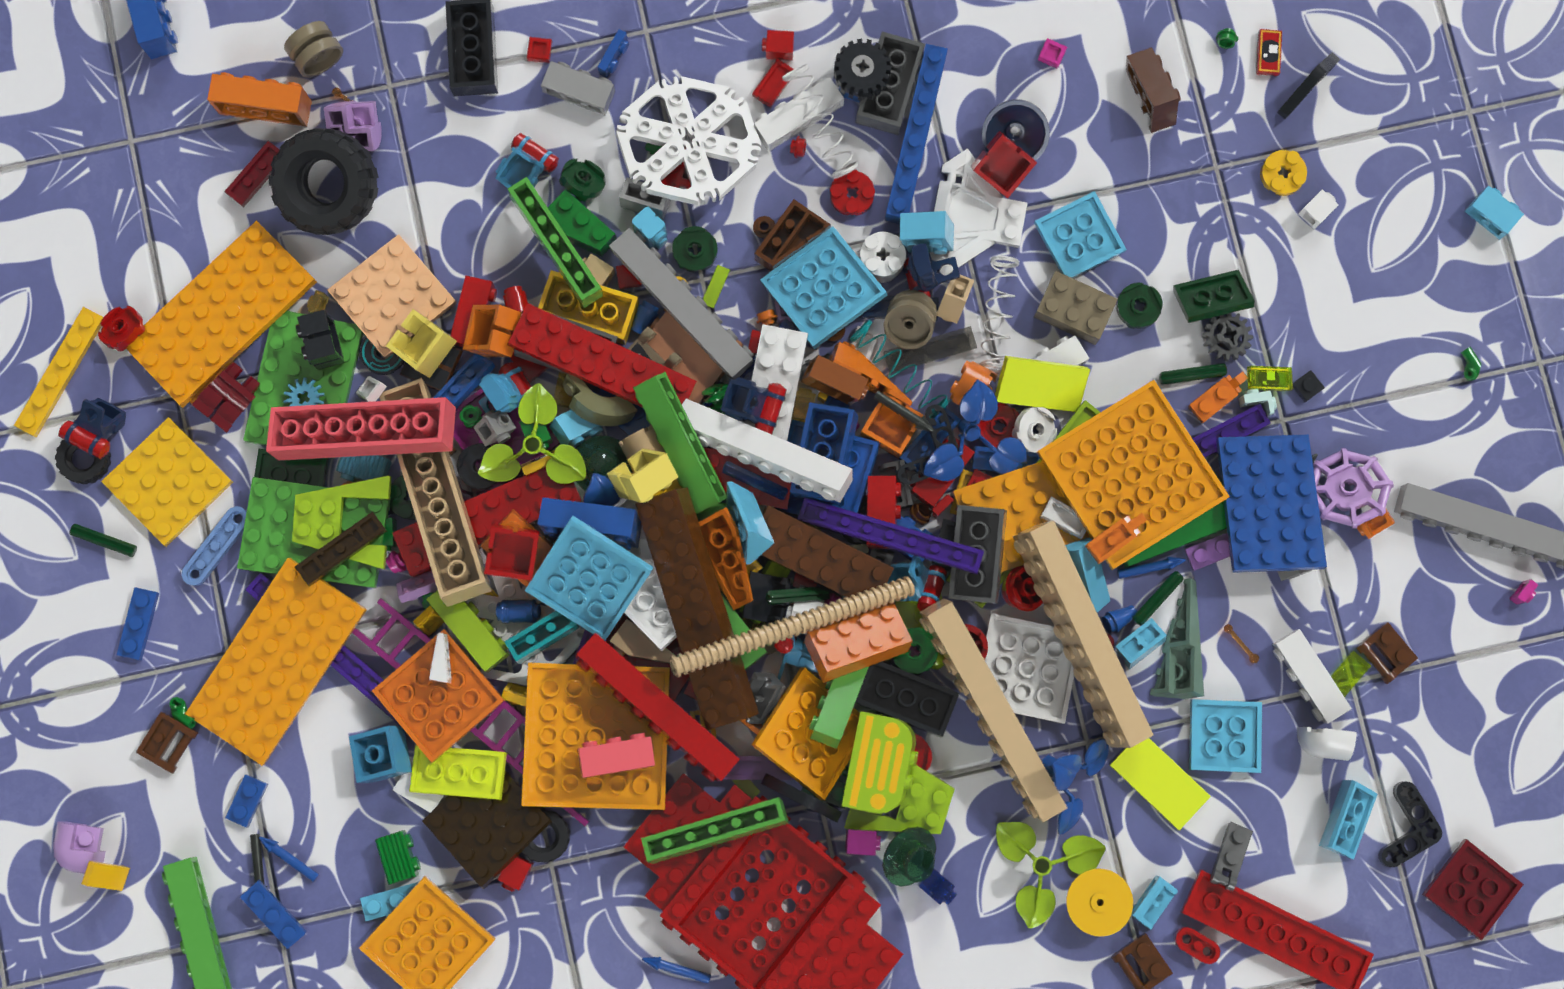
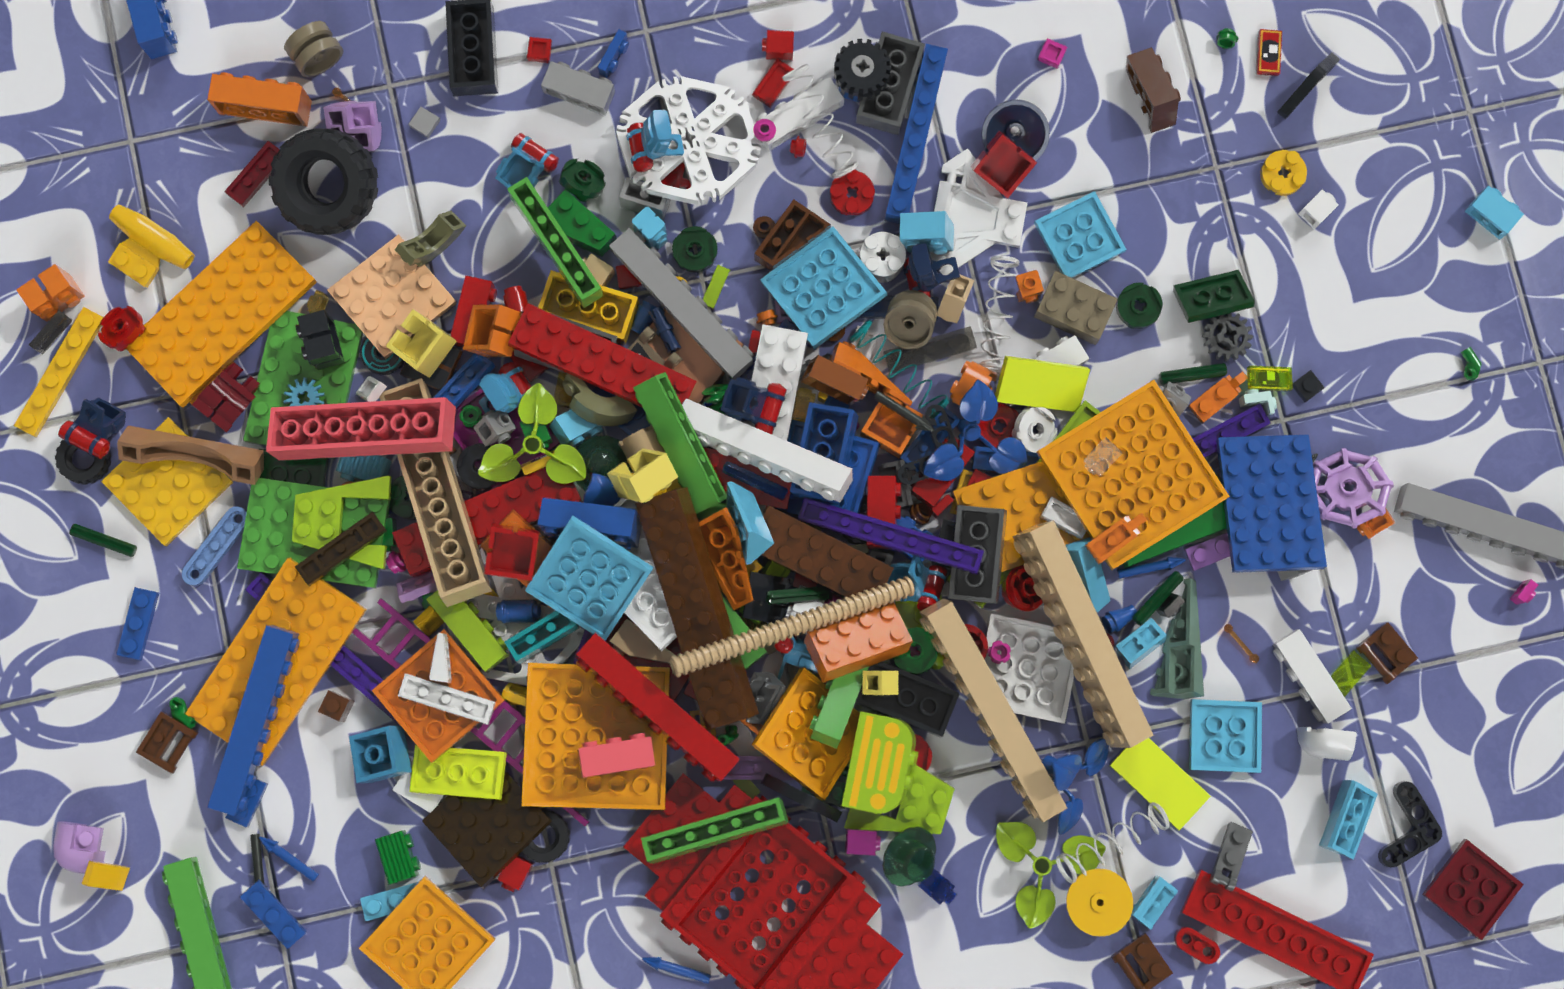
none -> orange piece [16,264,85,322]
none -> clear smoke tile [29,310,72,354]
none -> yellow plate [108,204,195,287]
none -> medium nougat arch [117,425,264,485]
none -> blue brick [208,625,300,816]
none -> reddish brown brick [318,690,355,722]
none -> olive arch [395,210,466,267]
none -> white tile [398,673,496,725]
none -> light grey tile [408,107,441,138]
none -> dark azure piece [626,110,684,172]
none -> dark blue pin [649,306,681,354]
none -> green arm [717,725,739,746]
none -> dark pink plate [753,119,776,142]
none -> light yellow brick [862,670,898,695]
none -> dark pink plate [988,641,1011,664]
none -> orange bracket [1015,270,1044,304]
none -> white piece [1056,802,1170,884]
none -> clear bracket [1083,437,1122,476]
none -> black plate [1156,593,1185,618]
none -> light grey brick [1159,382,1191,417]

